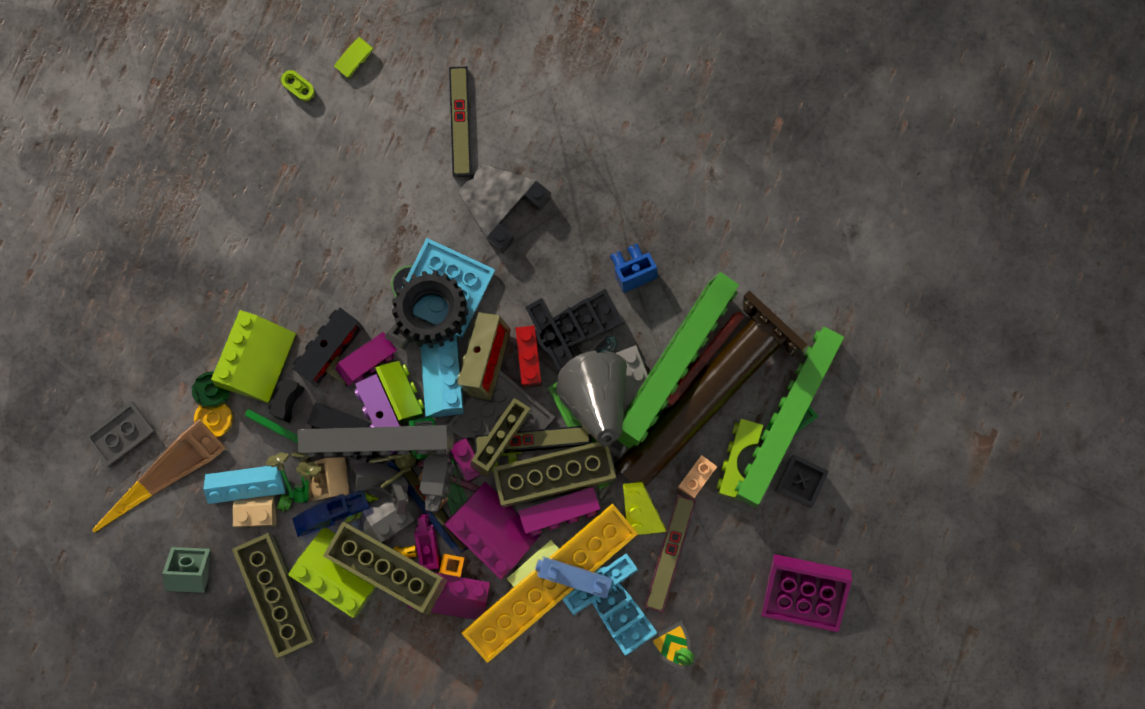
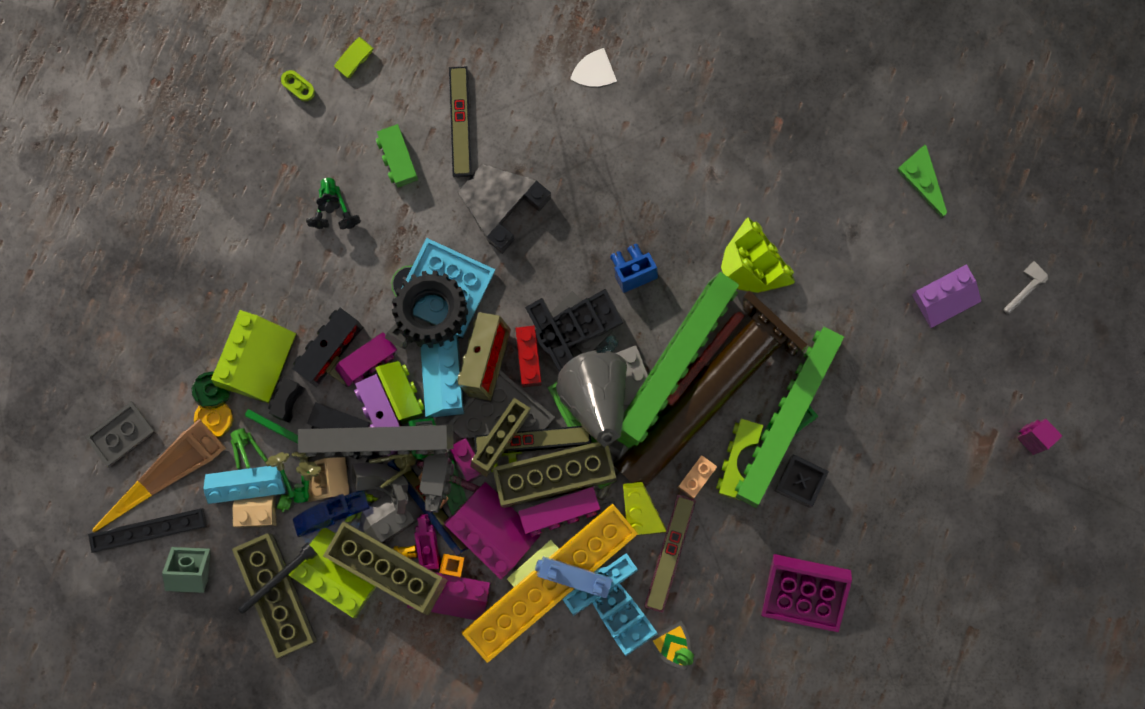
none -> black tile [88,508,207,553]
none -> bright green plant [230,428,268,469]
none -> black piece [239,543,317,614]
none -> black plant [306,178,361,230]
none -> bright green brick [376,124,418,188]
none -> white sticker [570,48,617,87]
none -> lime brick [721,217,795,293]
none -> bright green wing [897,145,947,218]
none -> medium lavender slope [912,264,981,328]
none -> light grey piece [1004,261,1048,314]
none -> magenta brick [1017,419,1062,455]

